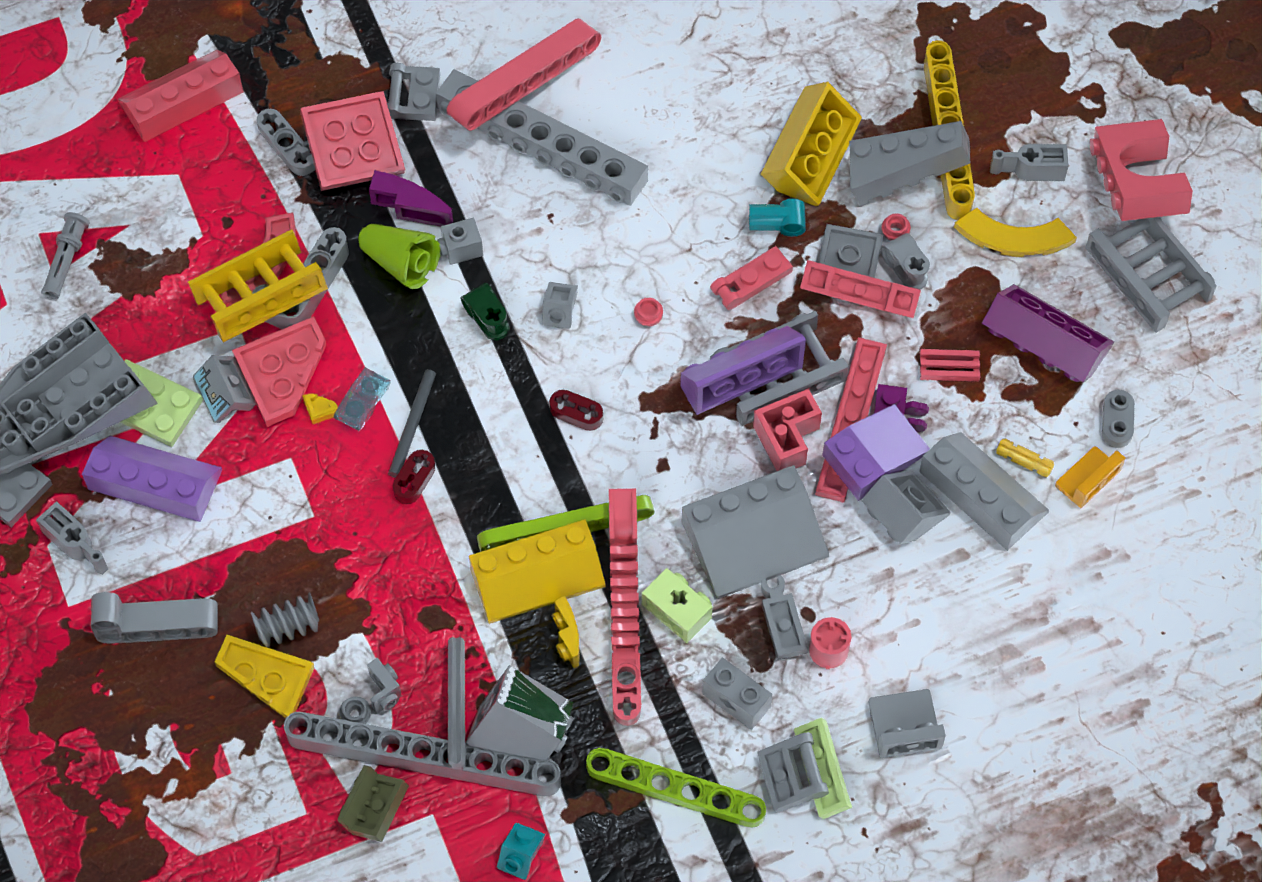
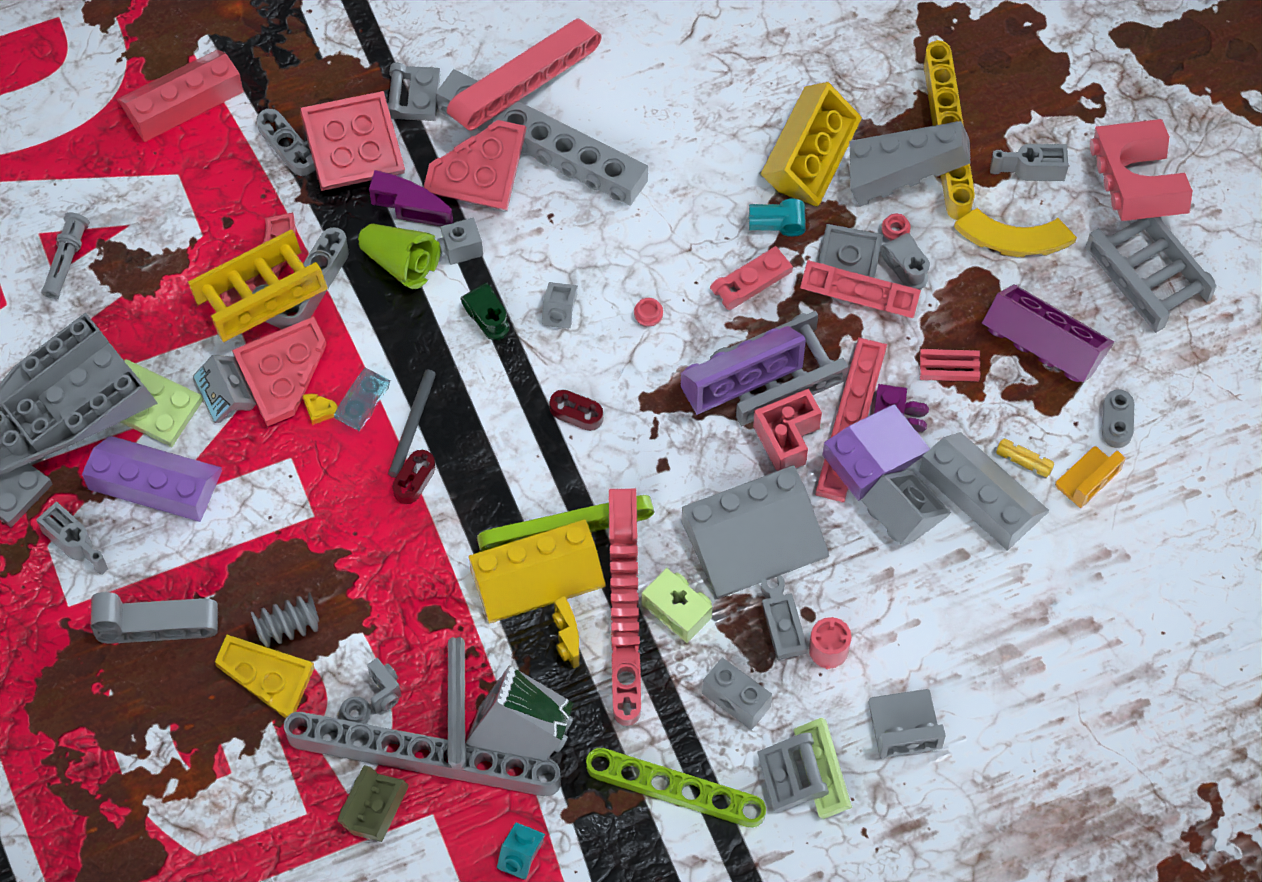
none -> coral plate [424,120,527,211]

